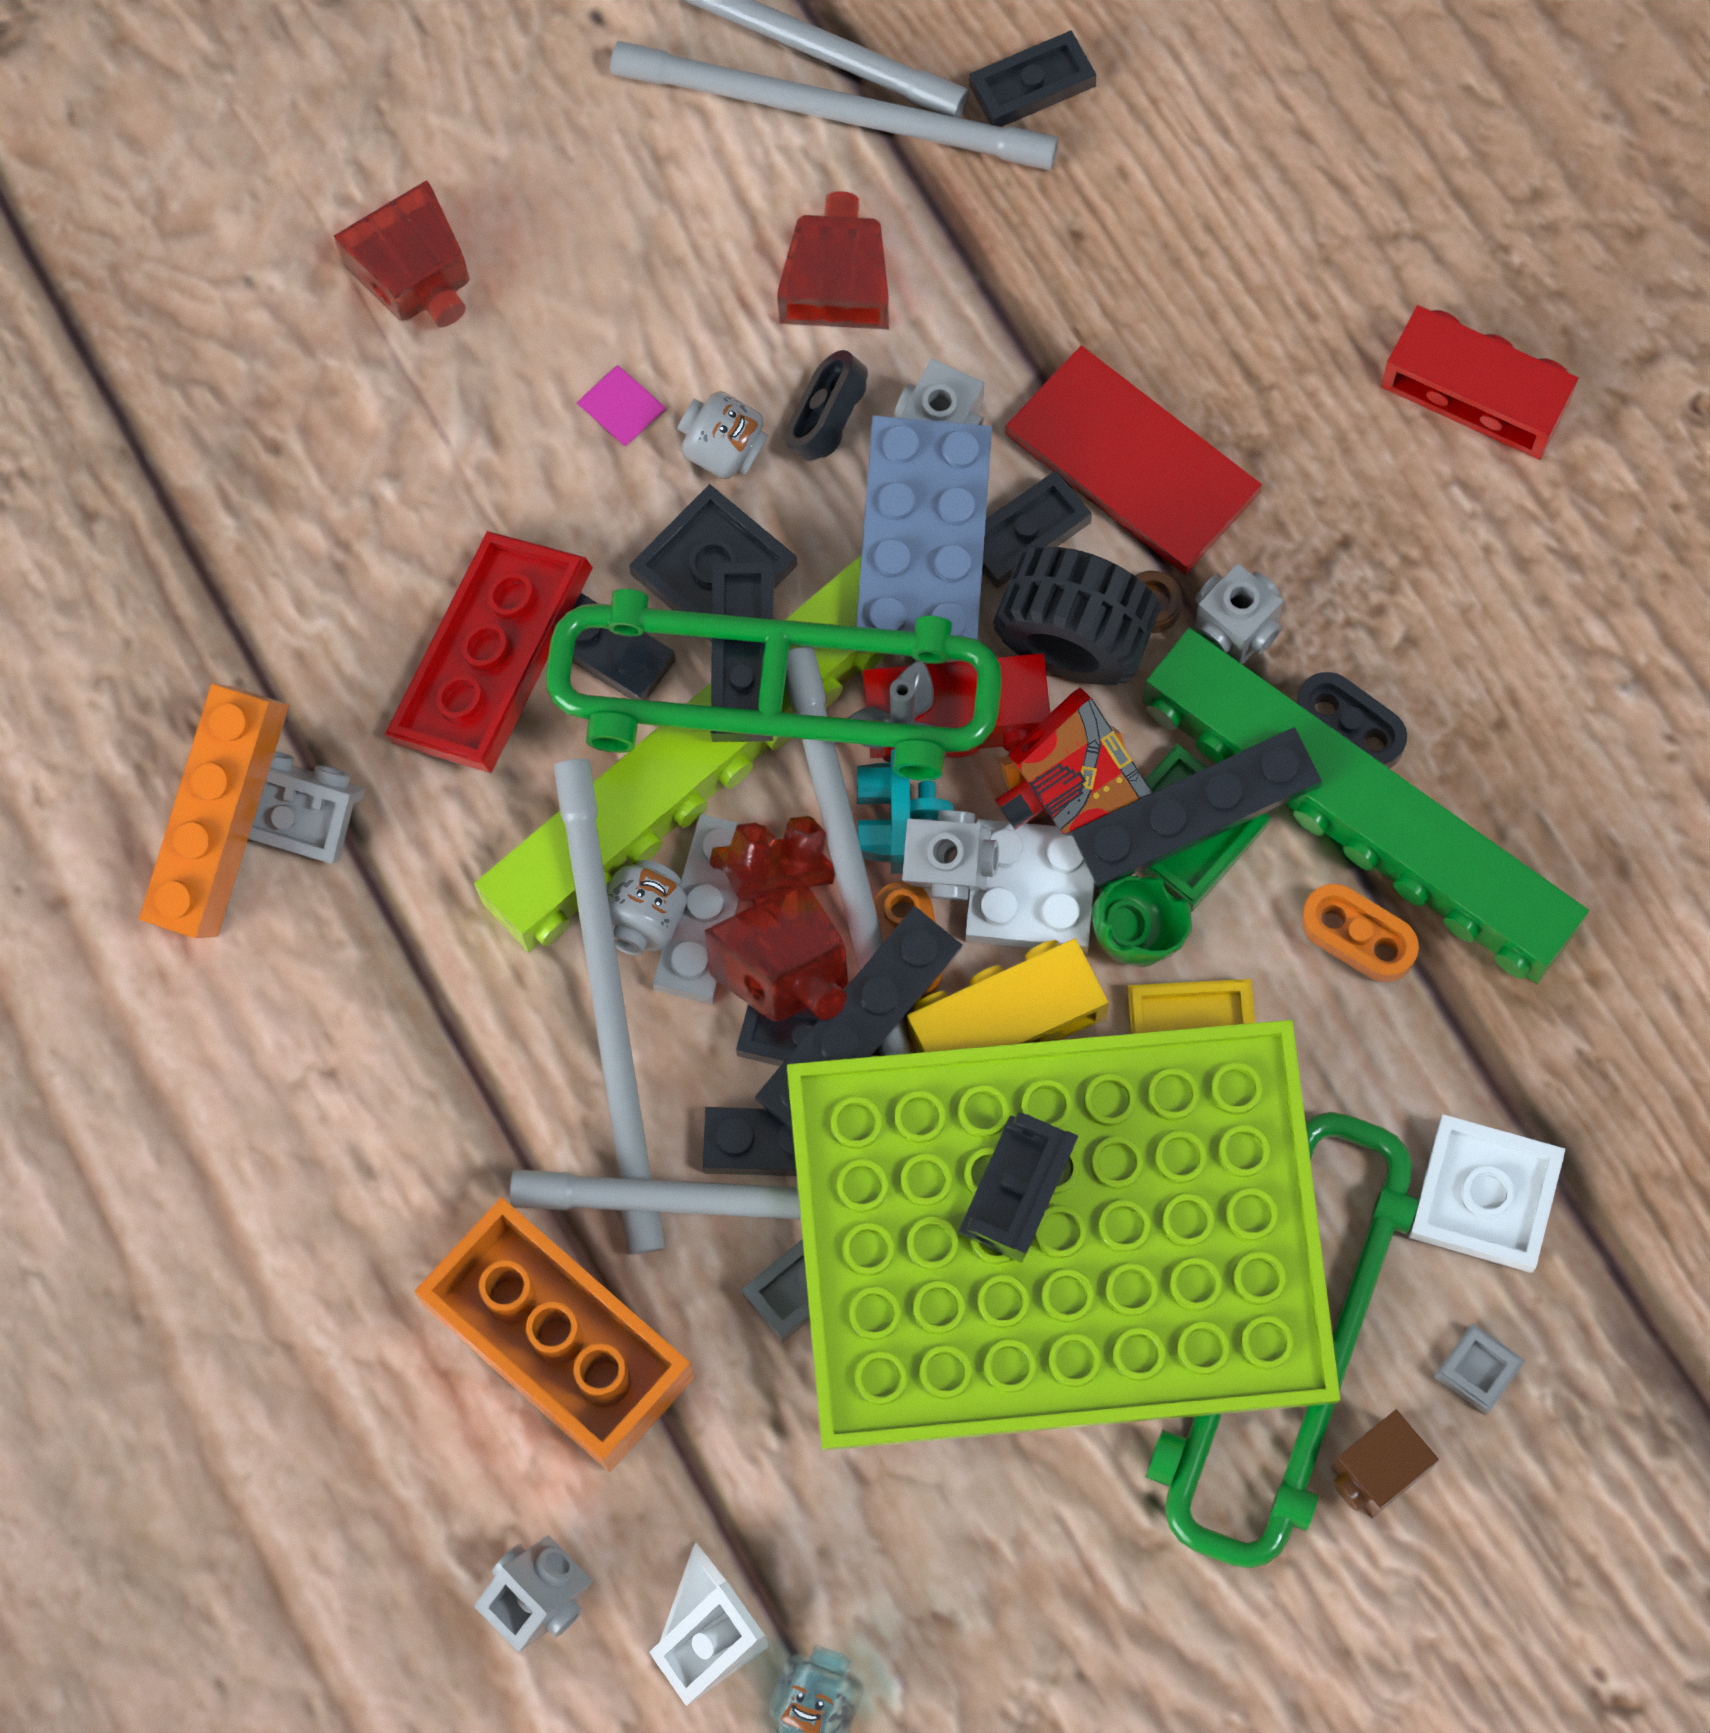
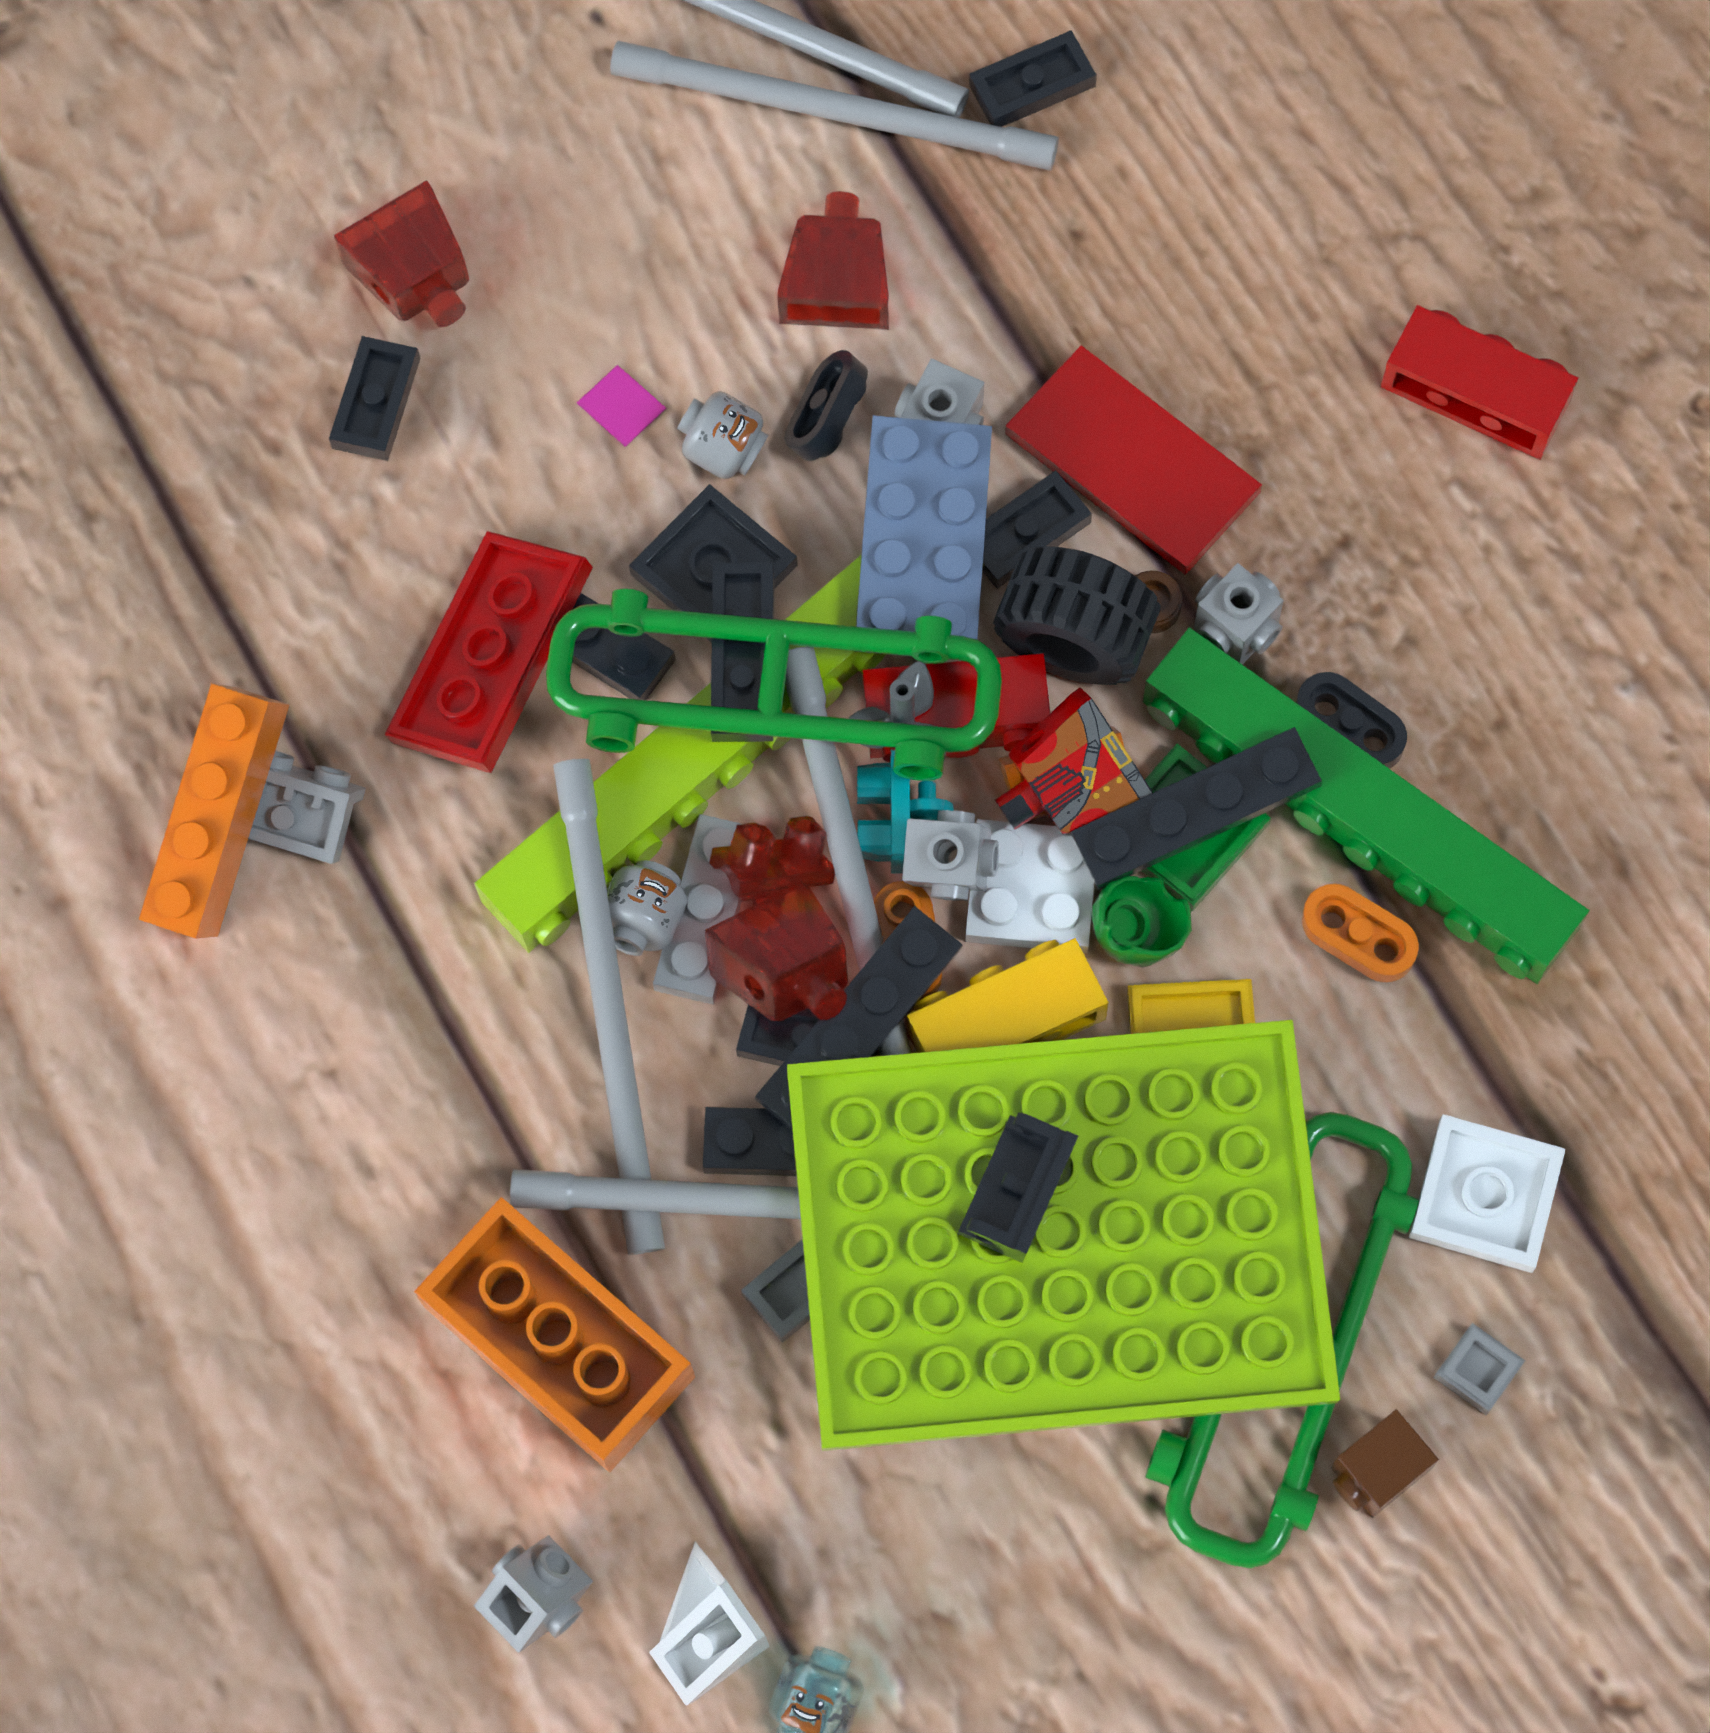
none -> black plate [329,336,421,461]

